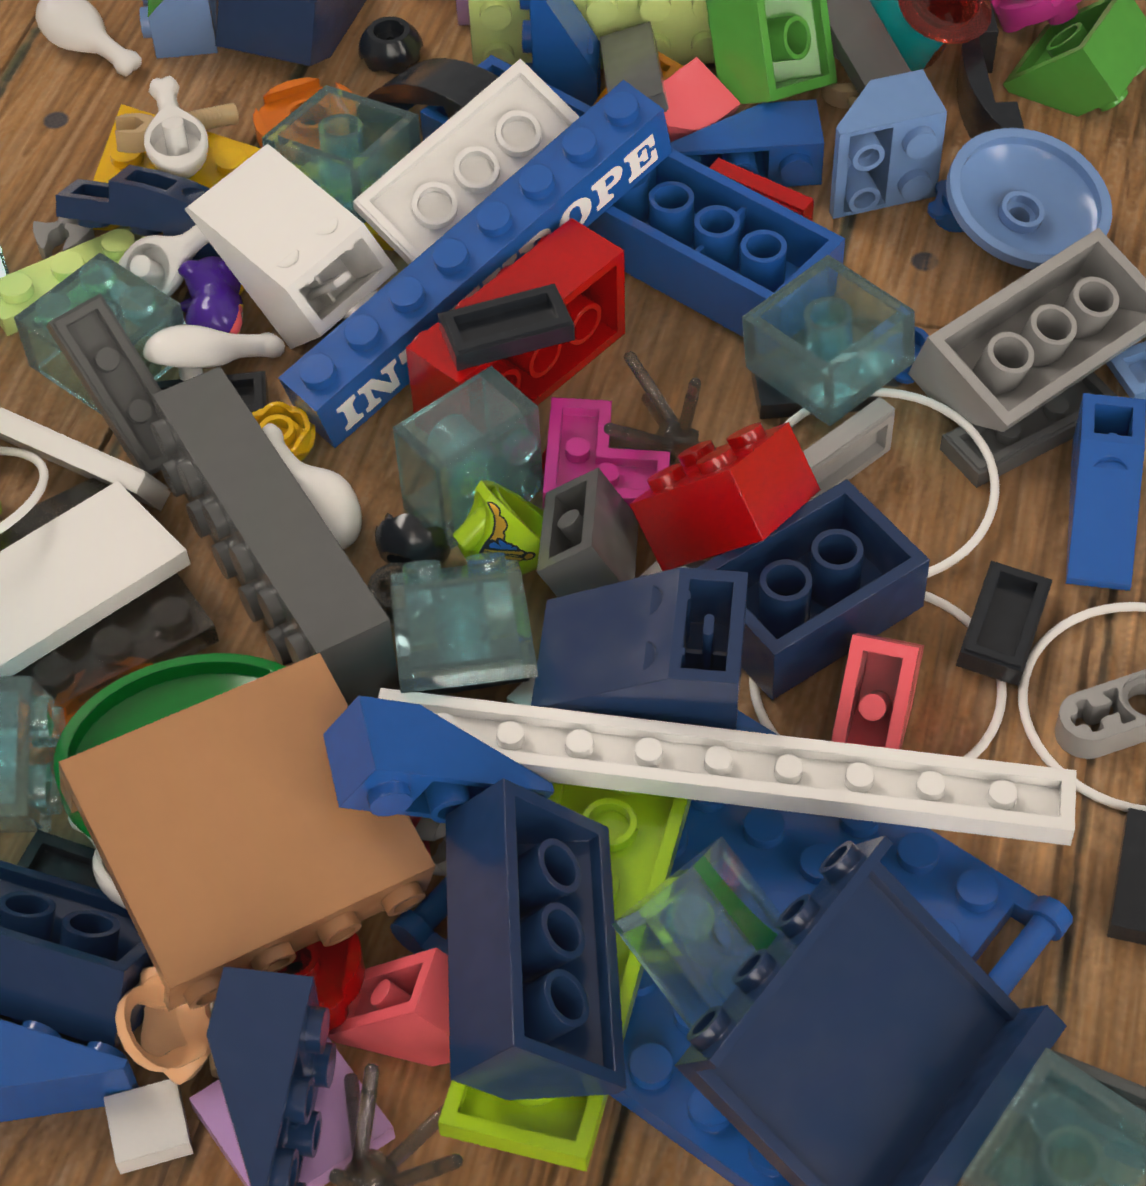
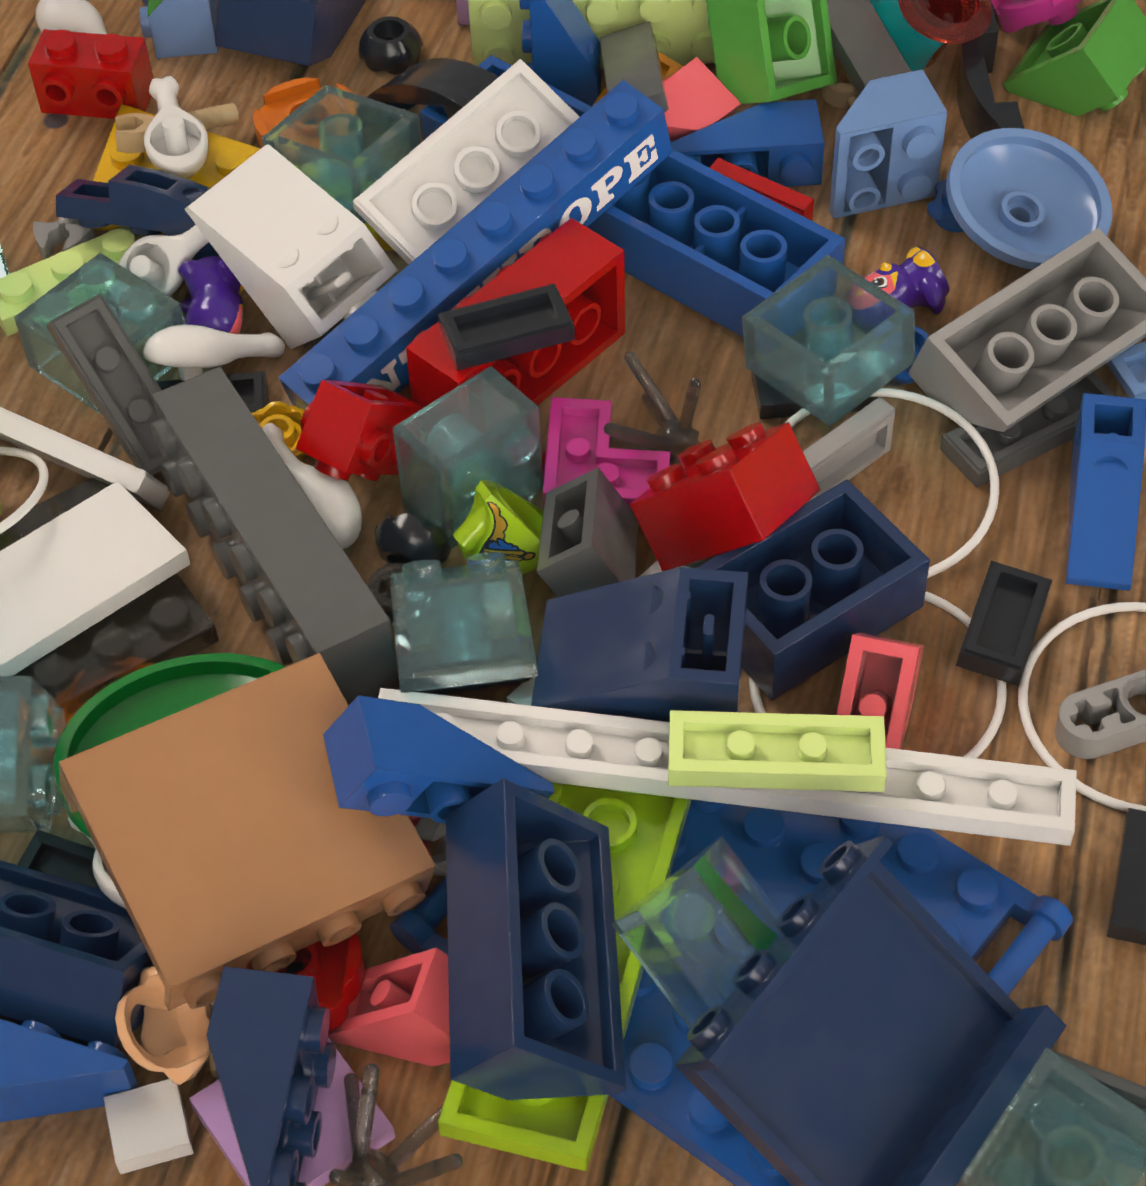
none -> red brick [28,29,154,119]
none -> red brick [295,379,430,481]
none -> yellowish green plate [668,710,887,792]
none -> dark purple animal [850,246,950,328]

